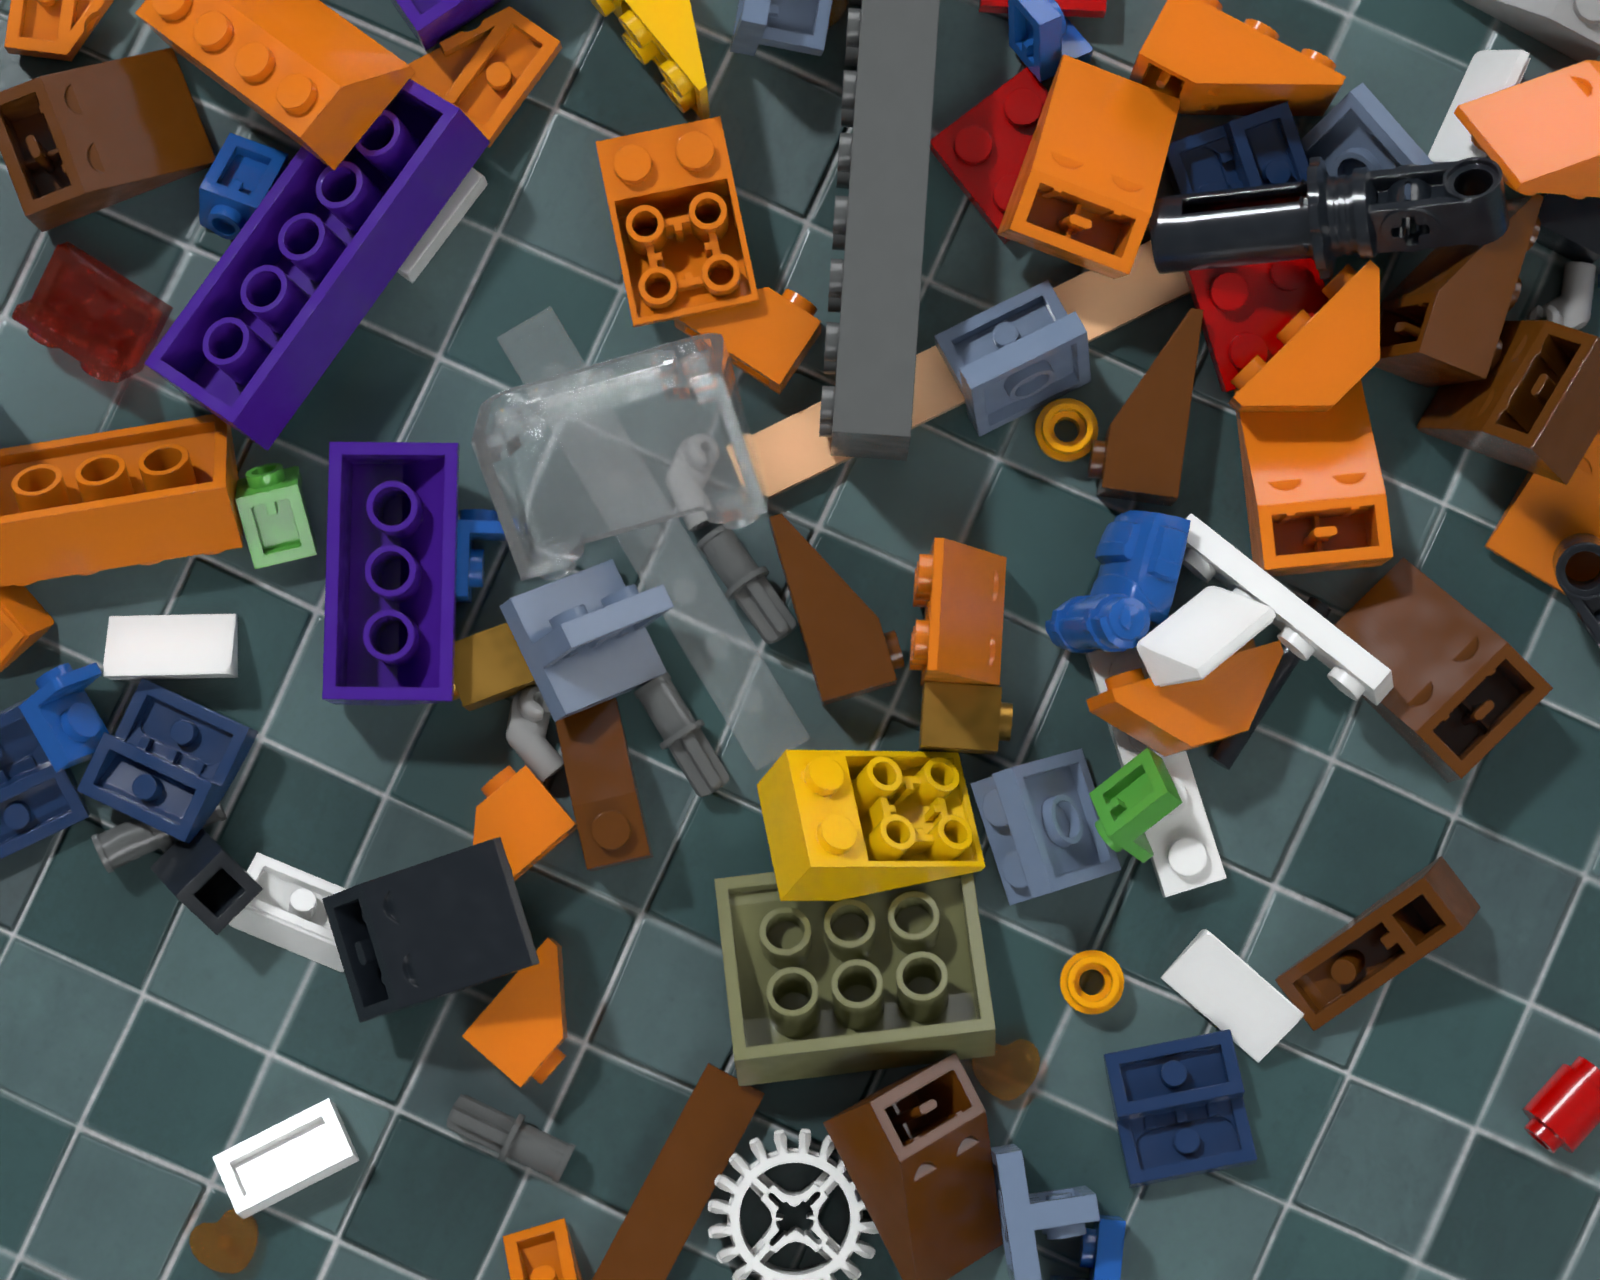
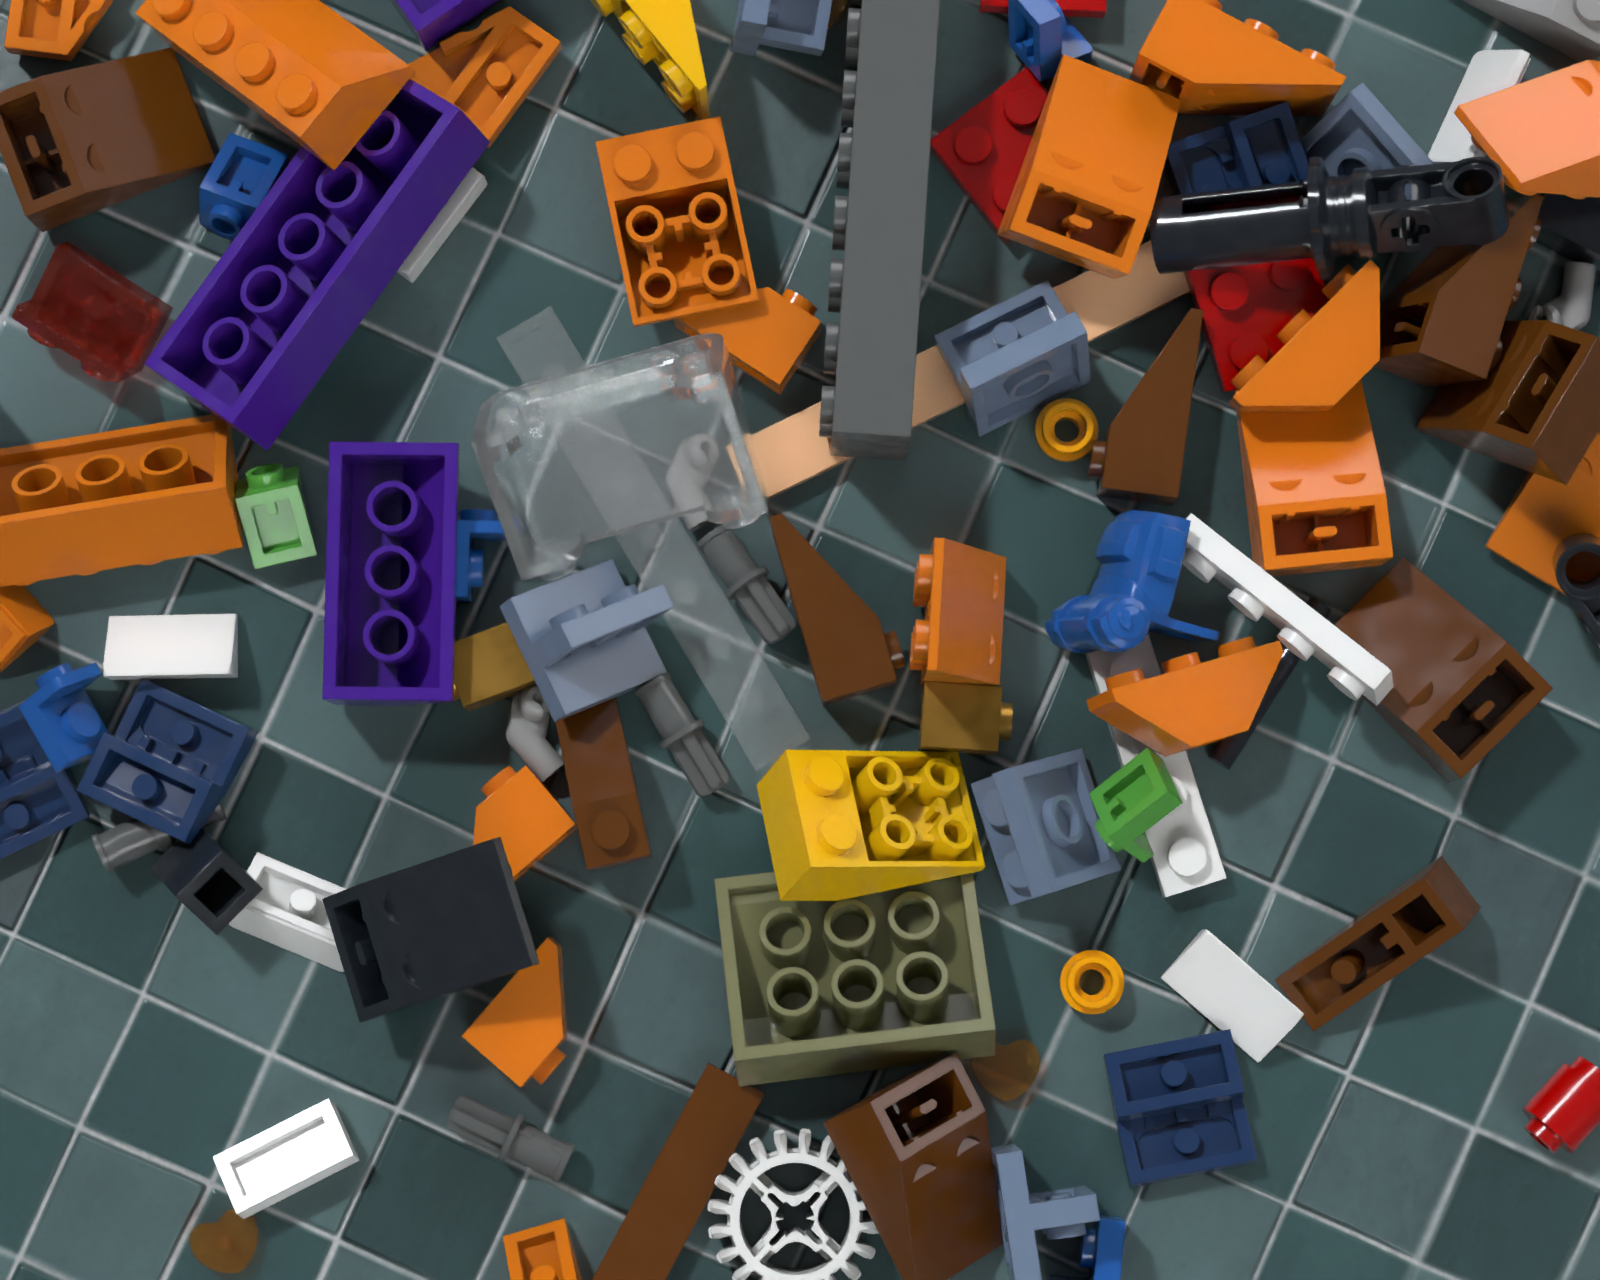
white slope [1137,586,1276,687] -> none

